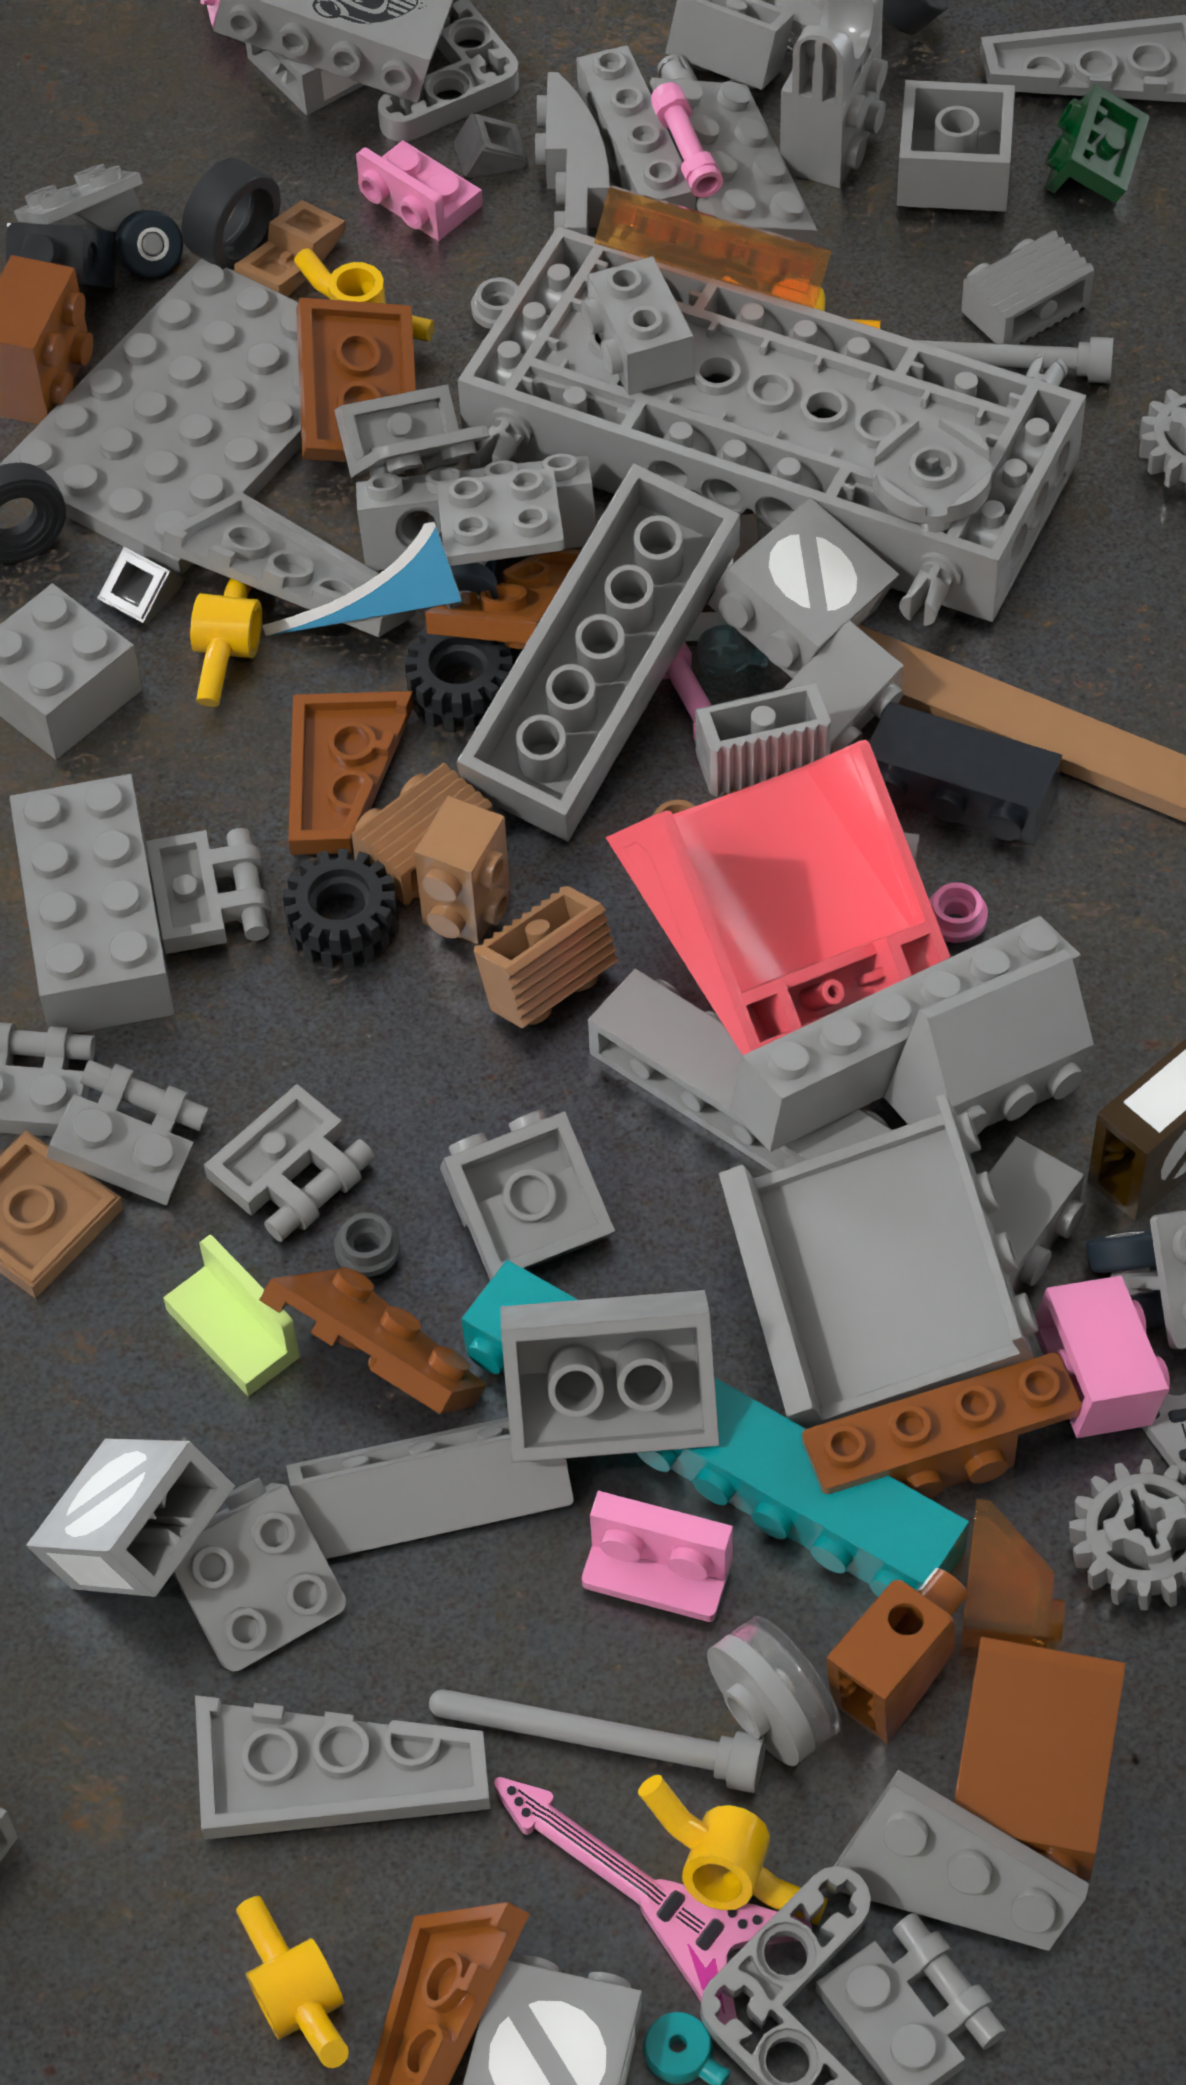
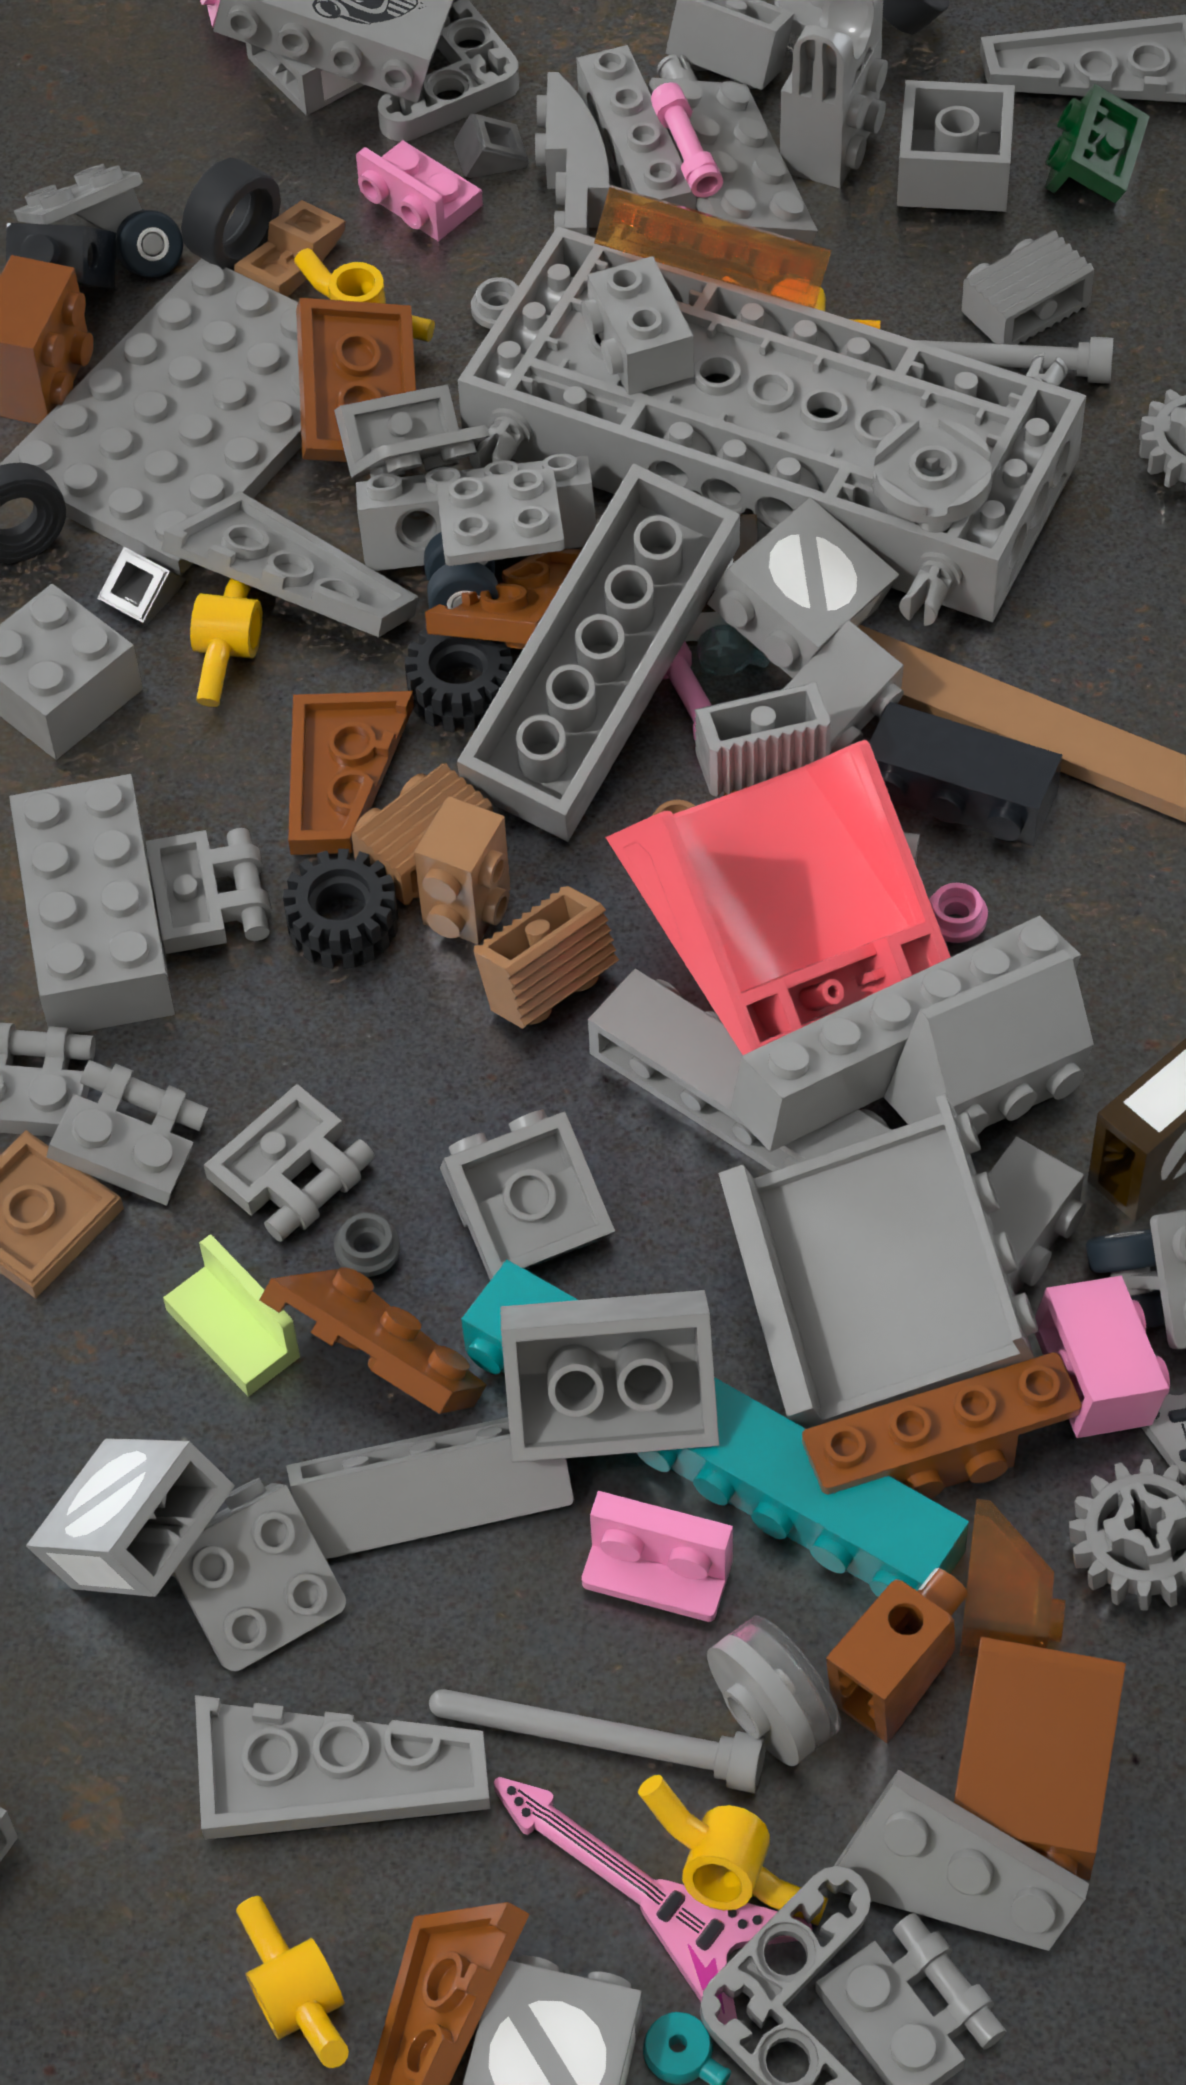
dark azure sticker [262,522,462,636] -> none

